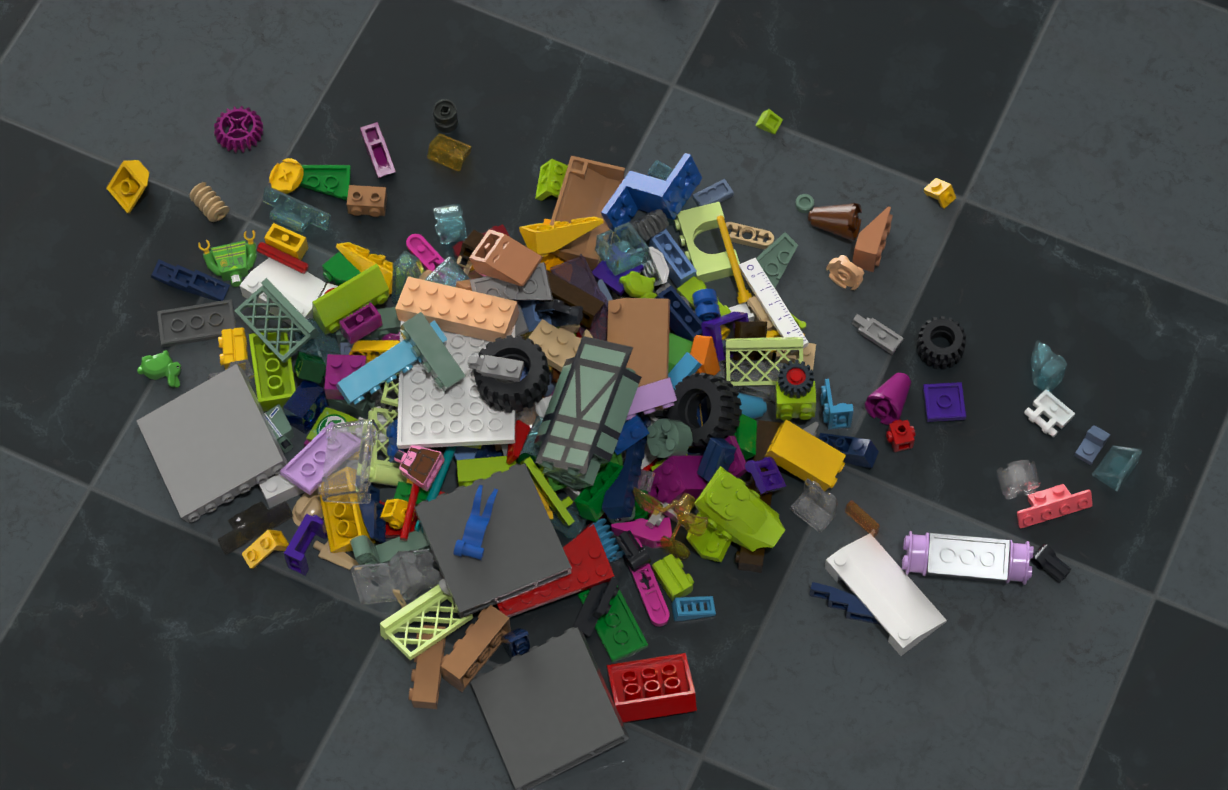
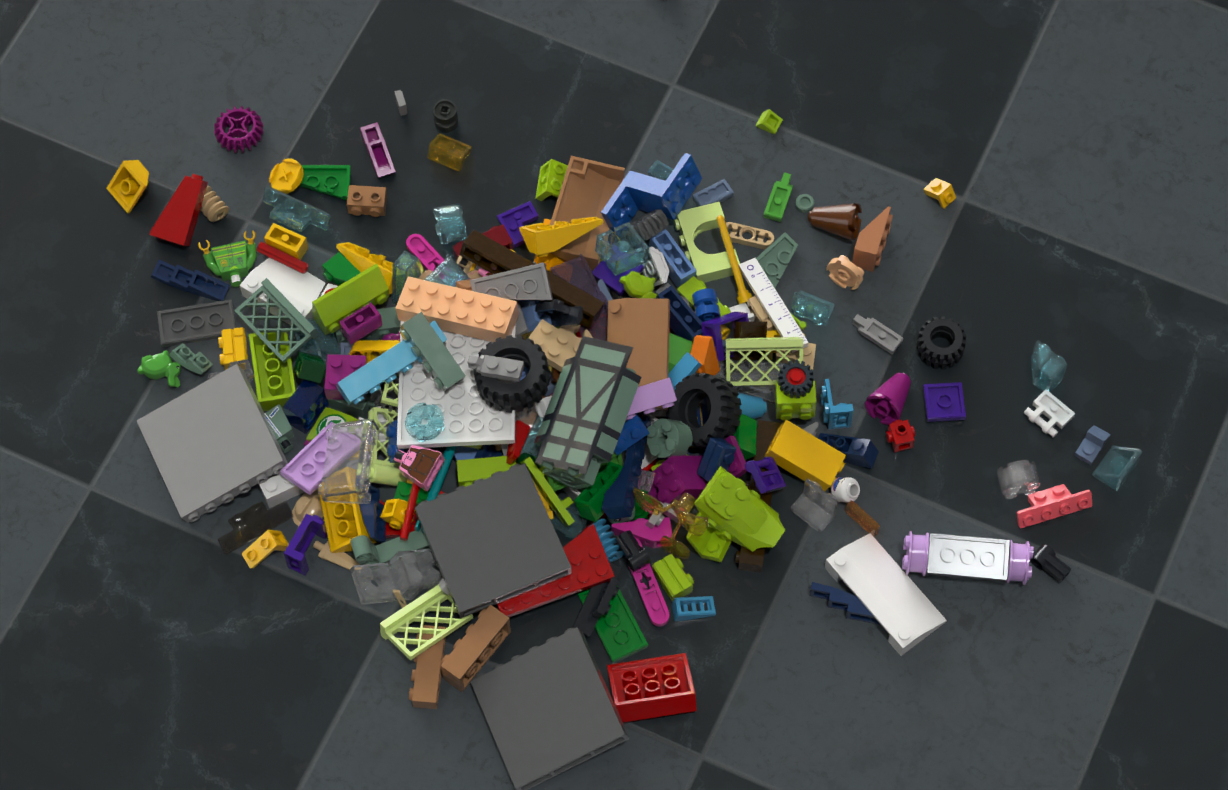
blue flag [453,485,498,560] -> none
nougat slope [469,230,542,287] -> none
dark blue slope [501,628,530,659] -> none
none -> red slope [149,174,208,246]
none -> sand green slope [169,343,213,375]
none -> light grey tile [394,90,407,116]
none -> clear light blue plate [405,403,445,442]
none -> dark purple plate [497,201,539,248]
none -> bright green hinge [763,172,793,222]
none -> clear light blue bracket [791,290,835,326]
none -> white head [831,477,860,503]

